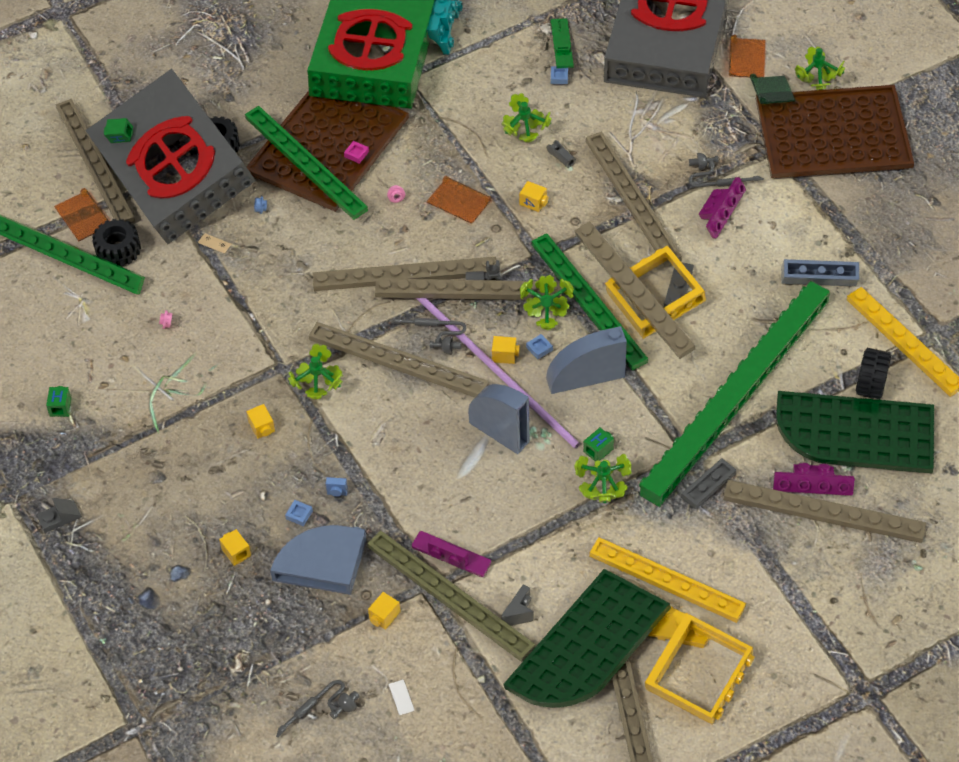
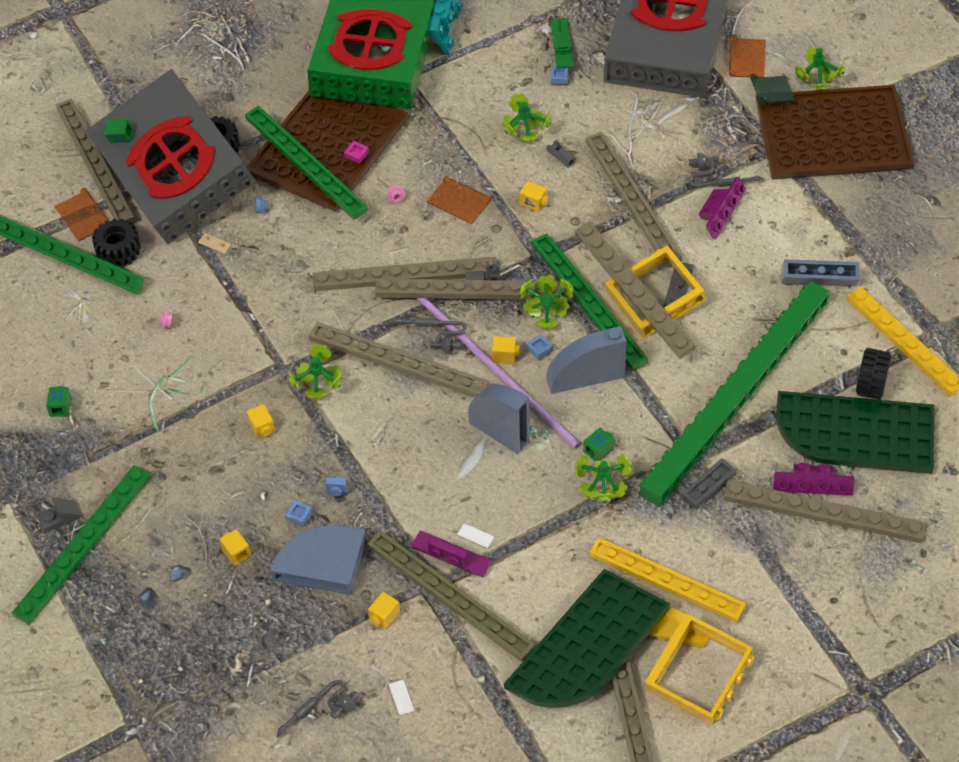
dark grey slope [502,584,534,626] -> none
none -> green plate [12,465,151,625]
none -> white sticker [457,523,494,548]

